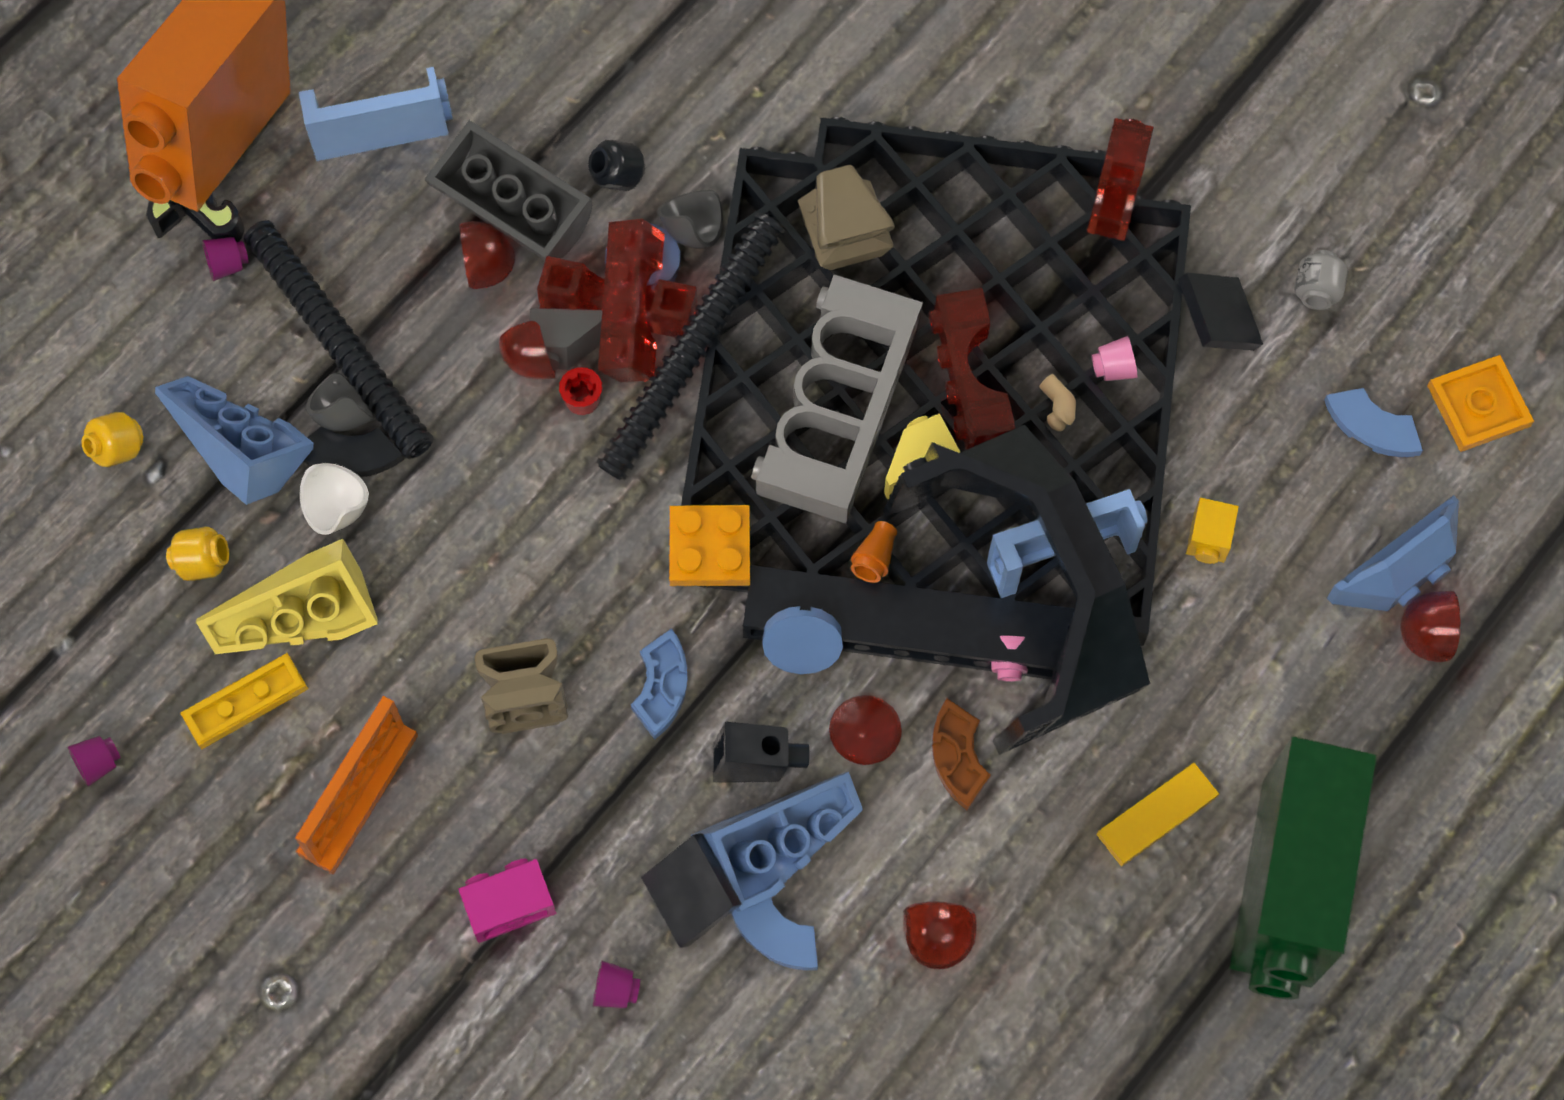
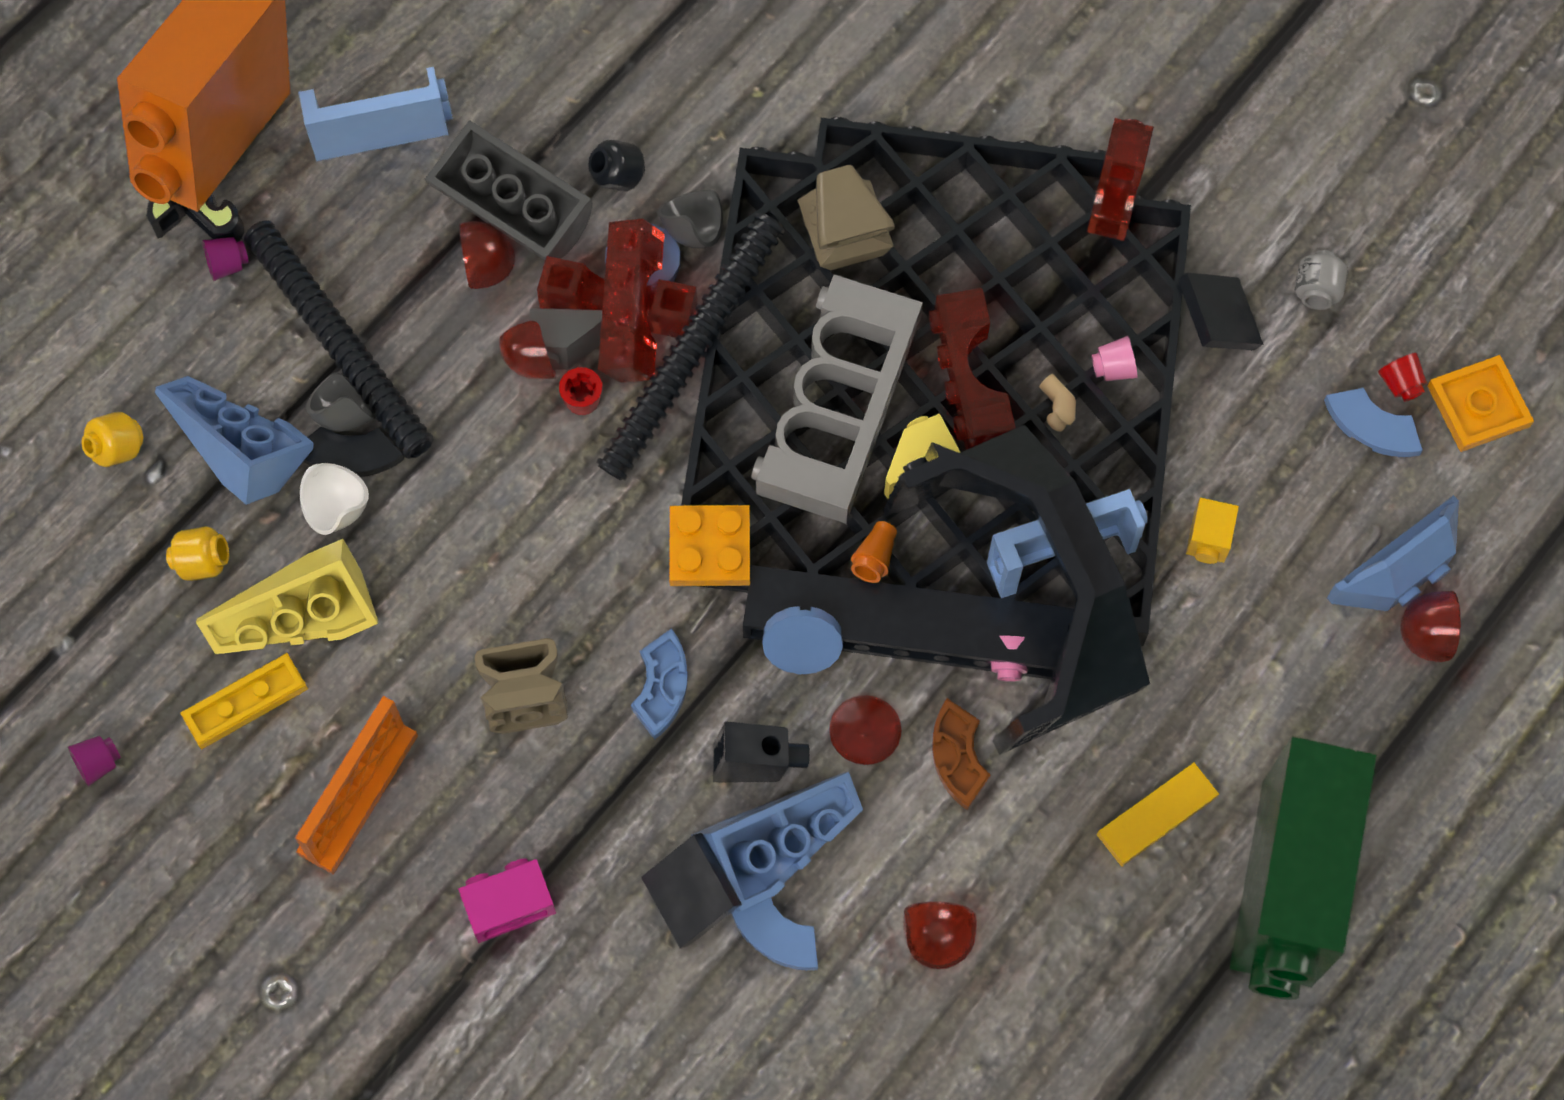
magenta hat [592,960,641,1009] -> none
none -> red hat [1378,353,1427,402]

